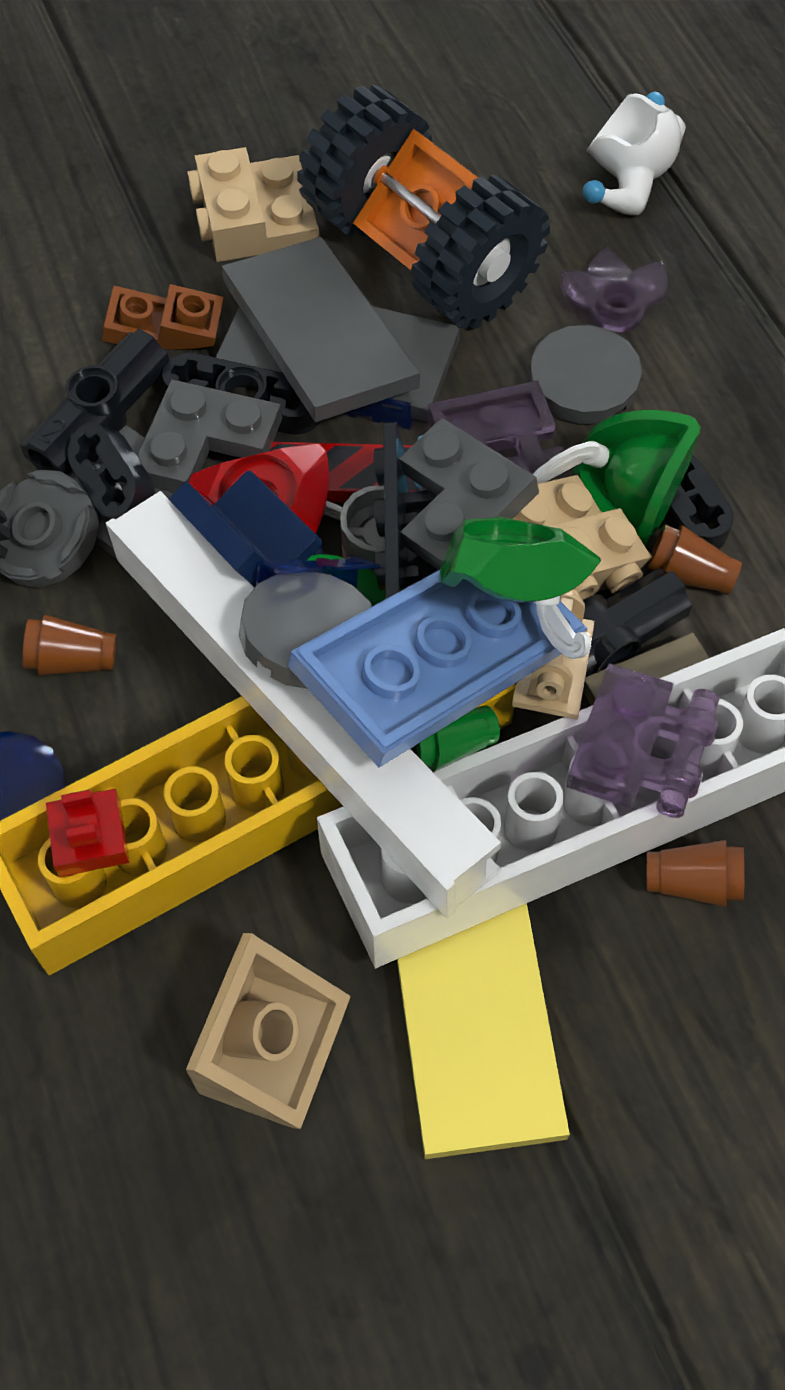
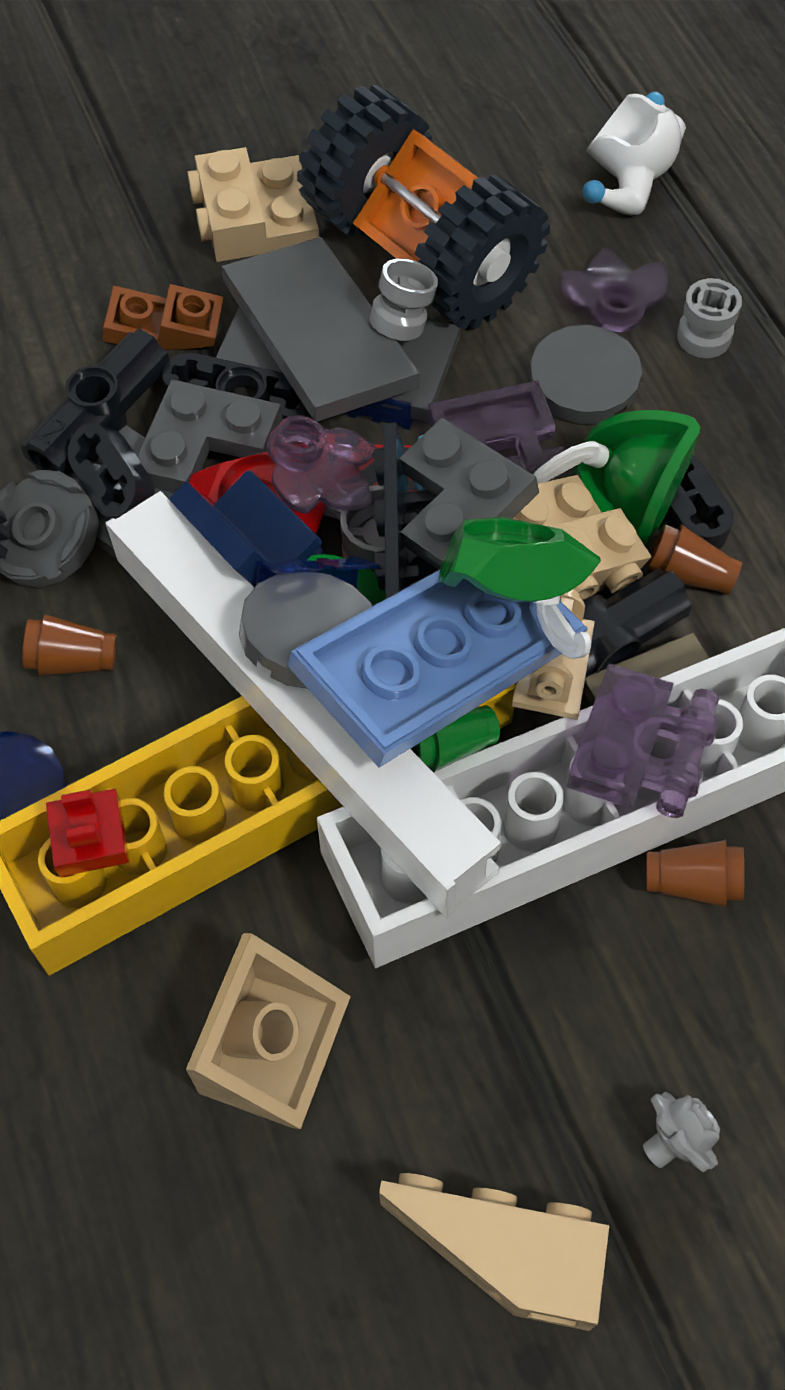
light yellow tile [397,903,570,1159] -> none
none -> clear purple plate [267,416,376,513]
none -> light grey wheel [369,259,438,341]
none -> tan slope [379,1173,609,1331]
none -> light grey plant [643,1092,720,1172]
none -> light grey wheel [677,278,742,358]

